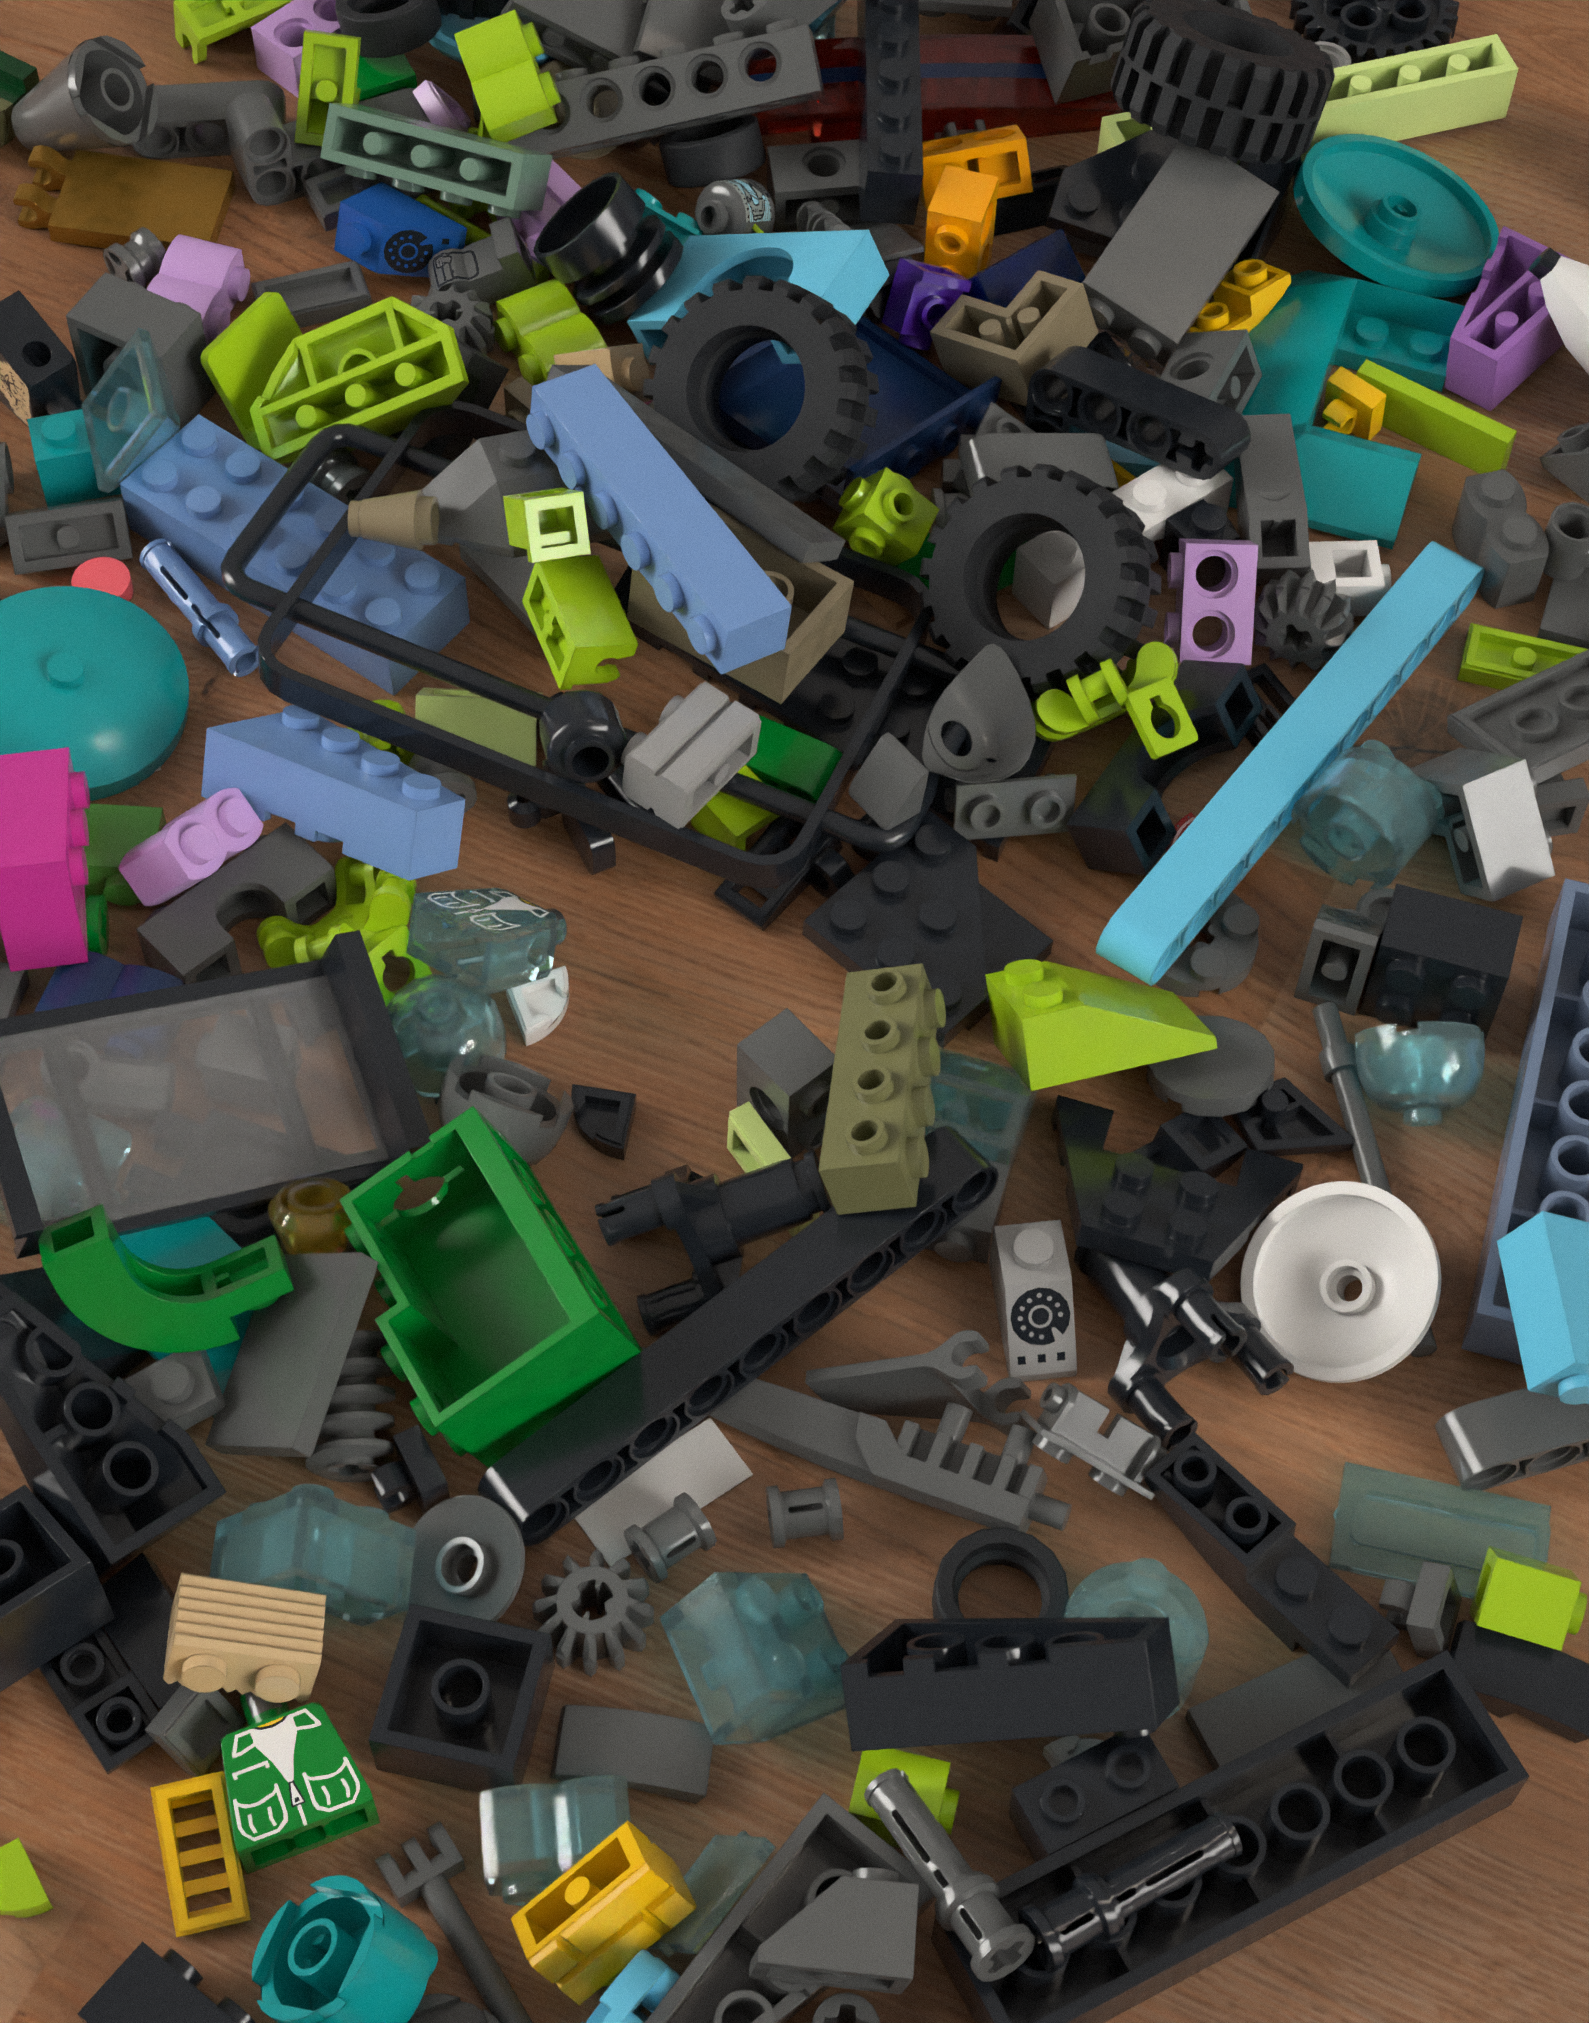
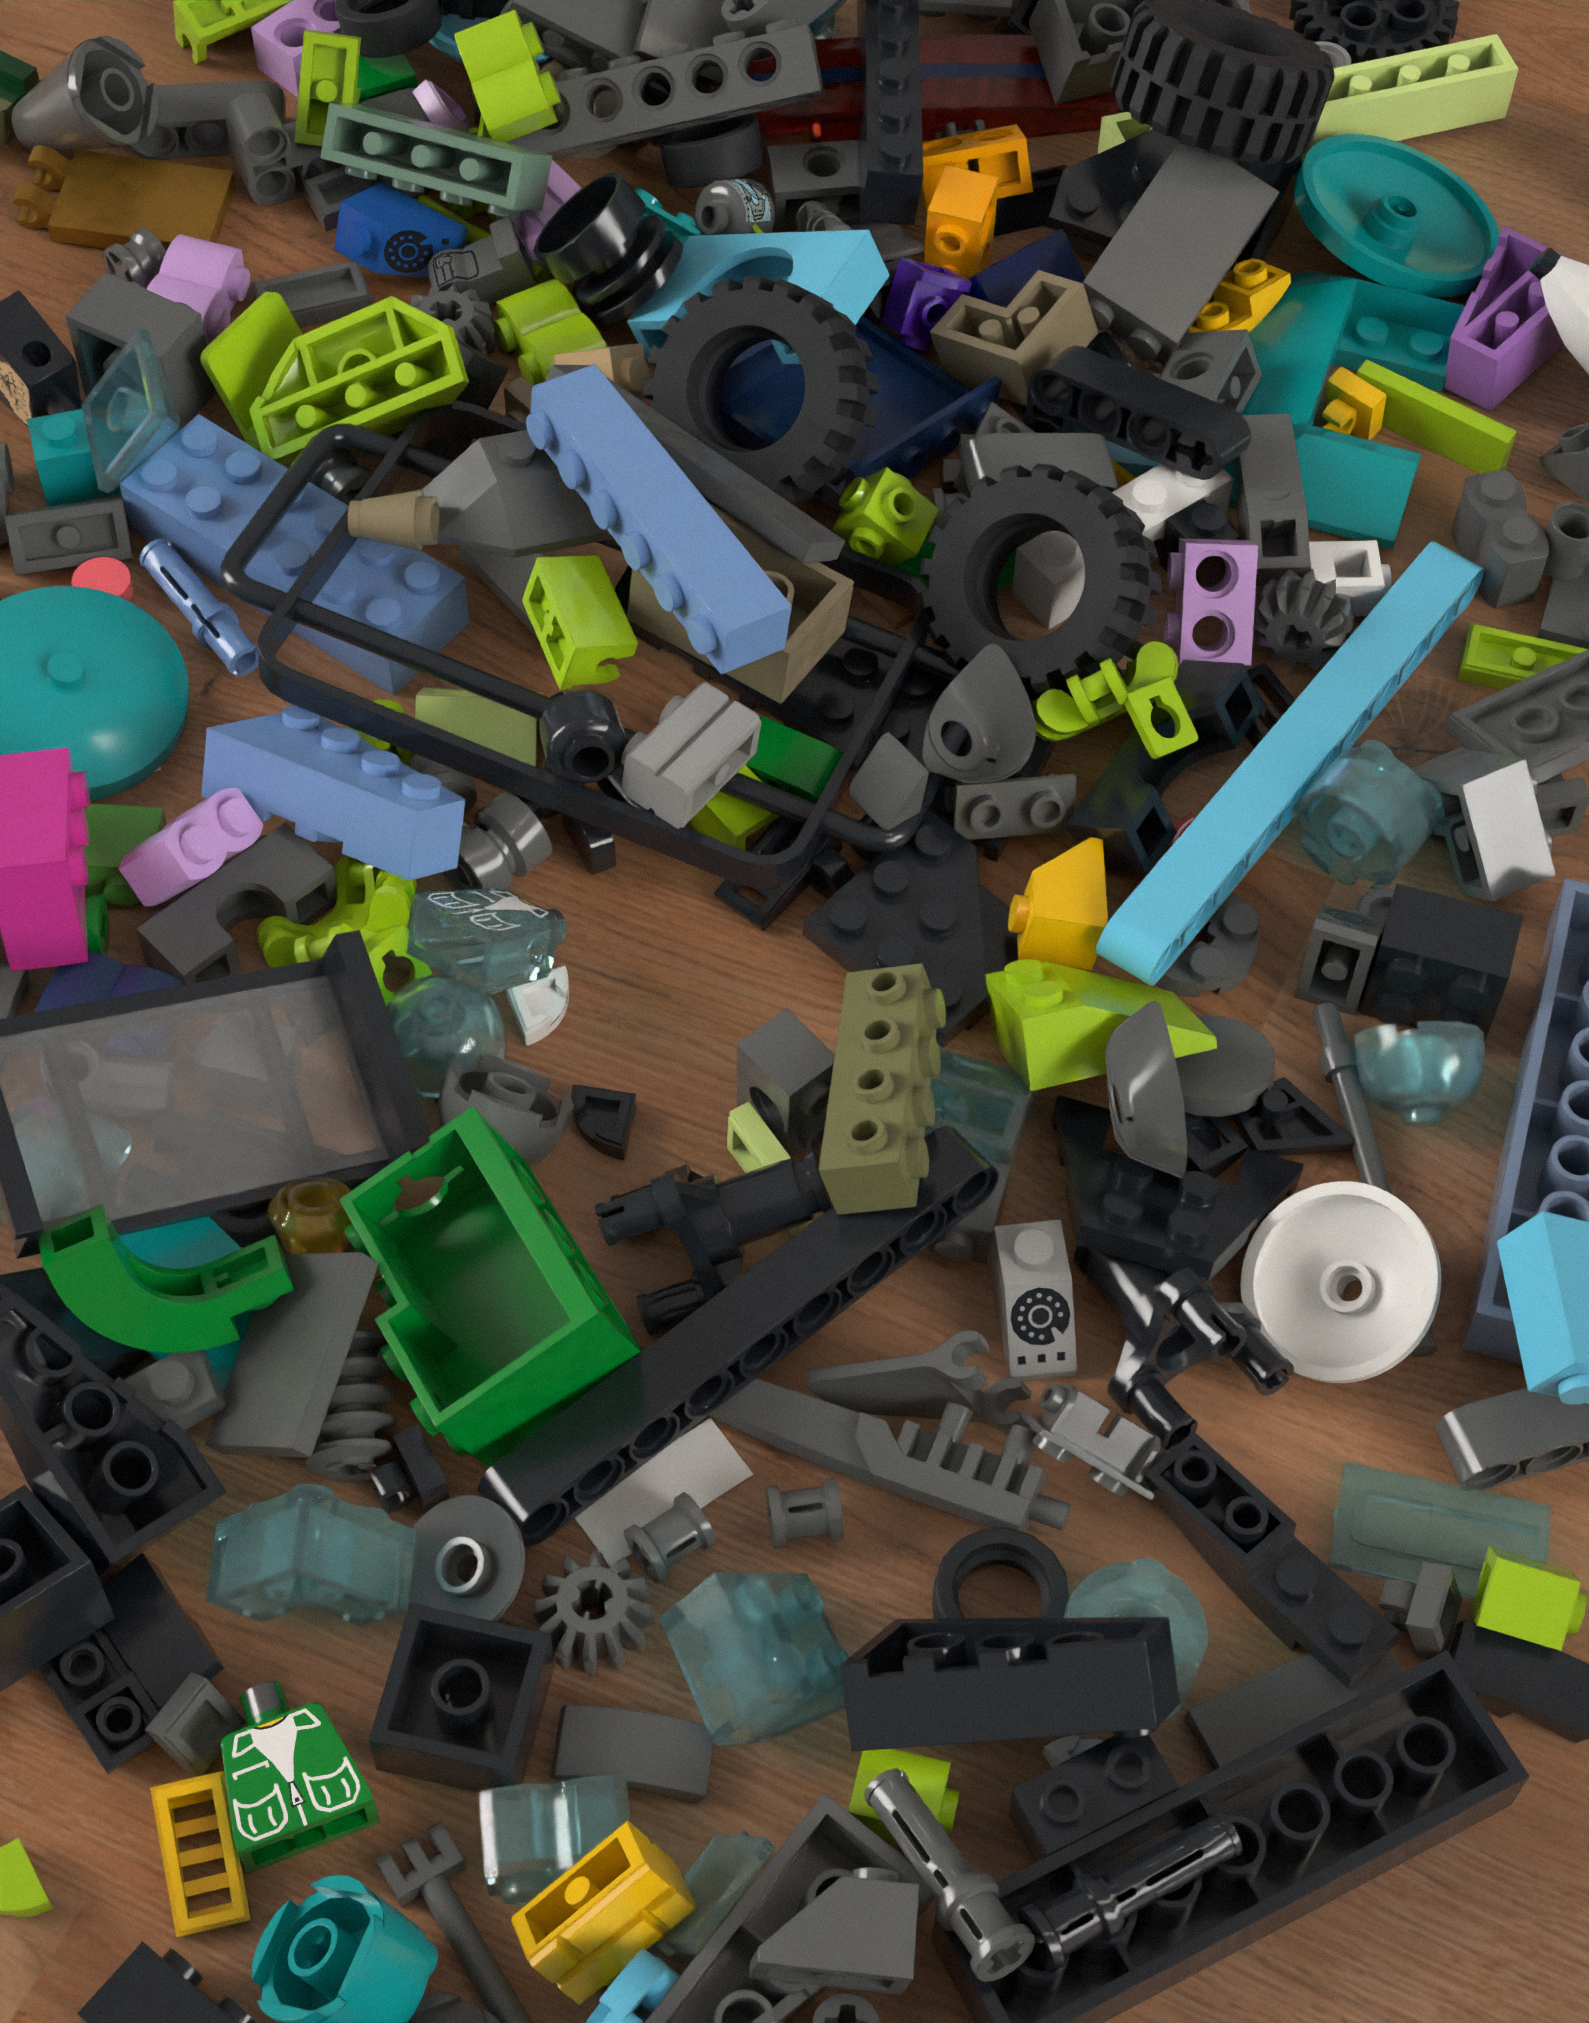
tan brick [163,1573,327,1703] -> none
lime brick [503,488,591,563] -> none
none -> dark grey wheel [443,793,552,907]
none -> yellow slope [1008,837,1108,971]
none -> dark grey piece [1105,1001,1187,1178]

